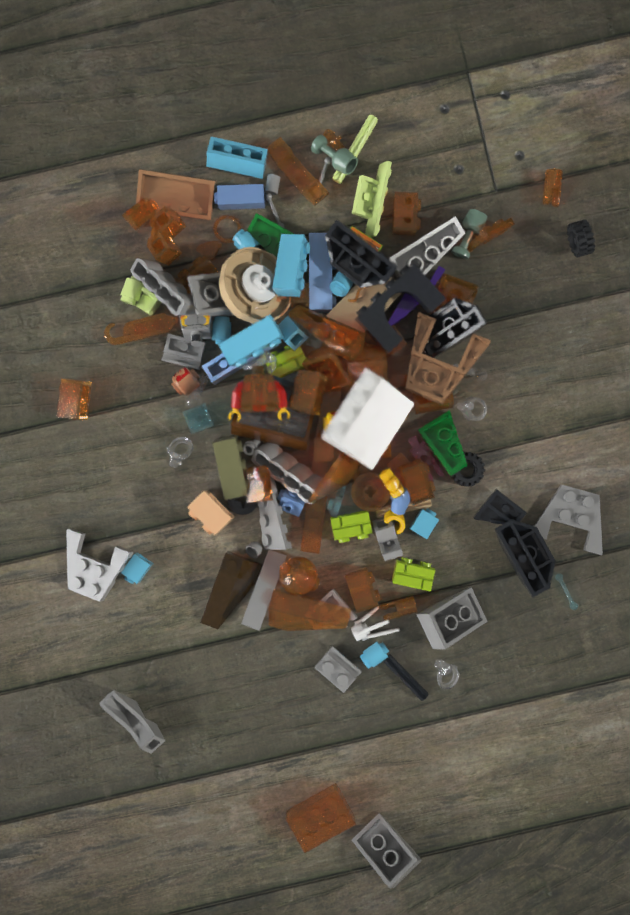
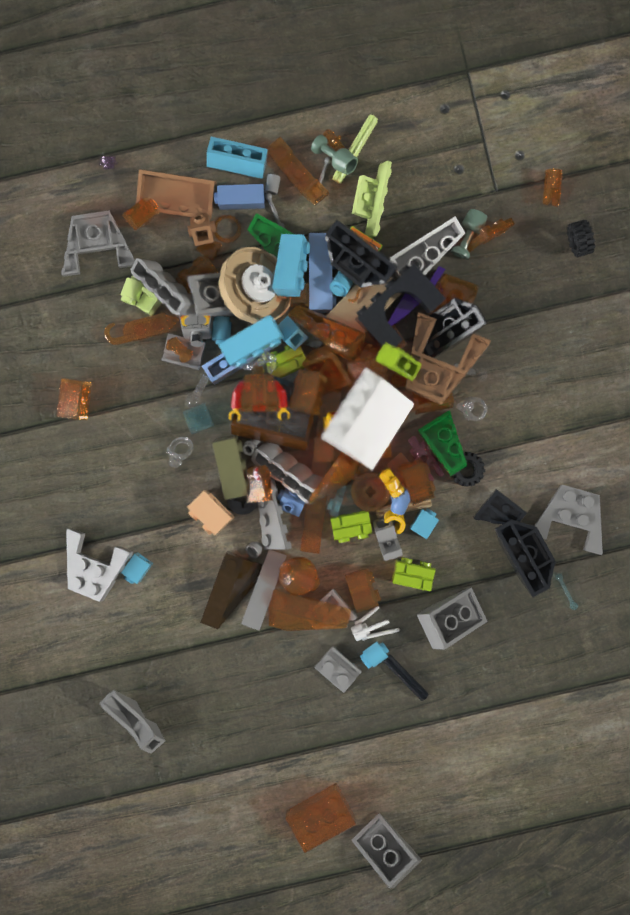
clear orange brick [147,206,186,265] -> none
nougat head [171,367,200,396] -> none
medium azure brick [232,229,260,249] -> none
clear orange hinge [380,596,418,621] -> none
clear orange brick [392,192,421,236] -> none
clear piece [434,659,459,690] -> none
none -> light grey wing [61,210,135,277]
none -> clear purple plate [99,156,118,169]
none -> clear orange piece [166,337,192,363]
none -> medium nougat brick [187,214,216,246]
none -> lime brick [376,343,421,381]

